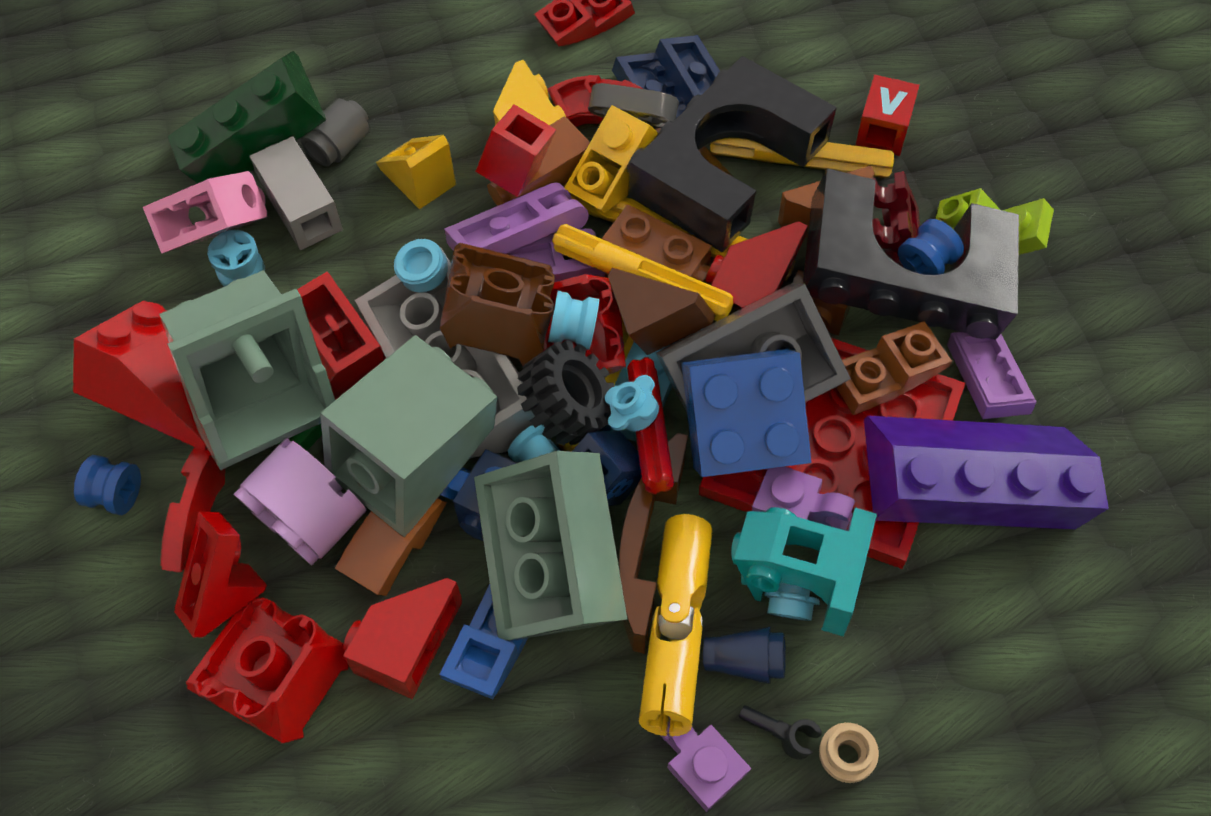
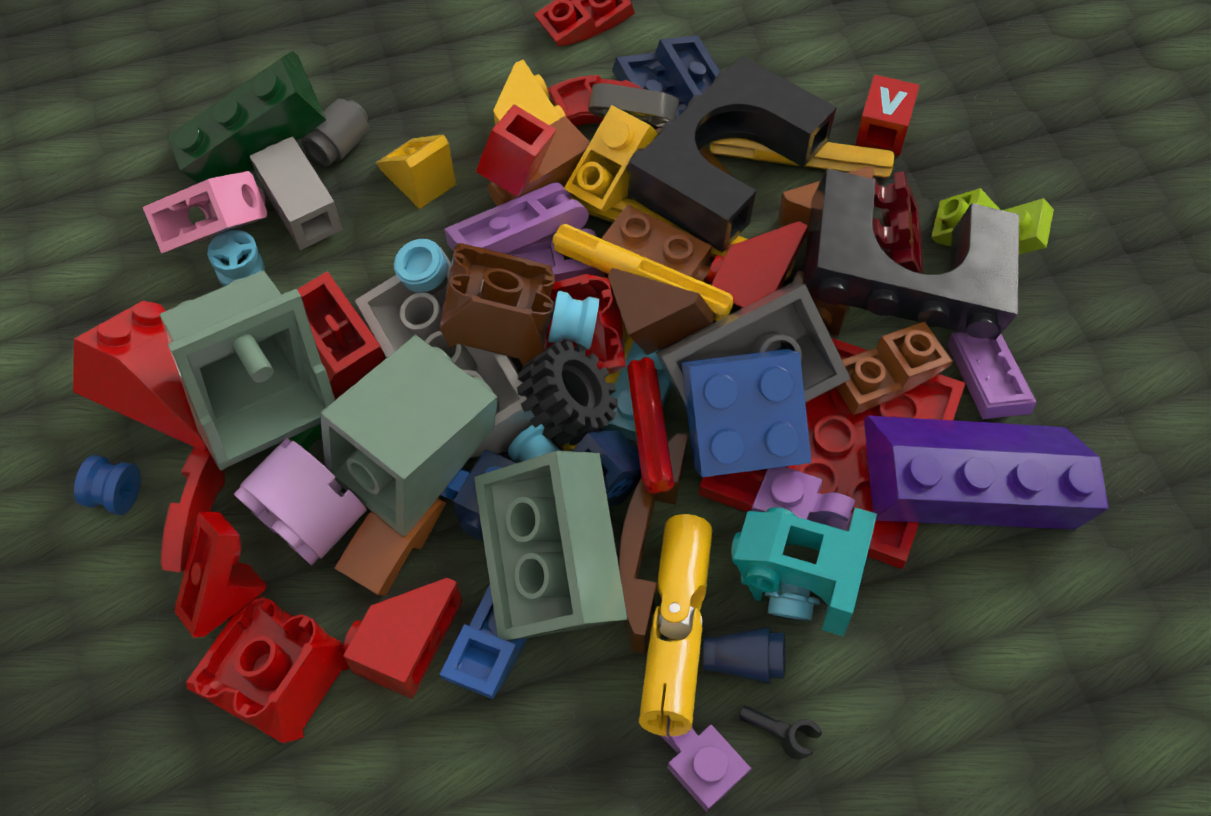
medium azure plate [605,375,659,431] -> none
tan plate [819,723,879,783] -> none
blue wheel [898,219,964,275] -> none

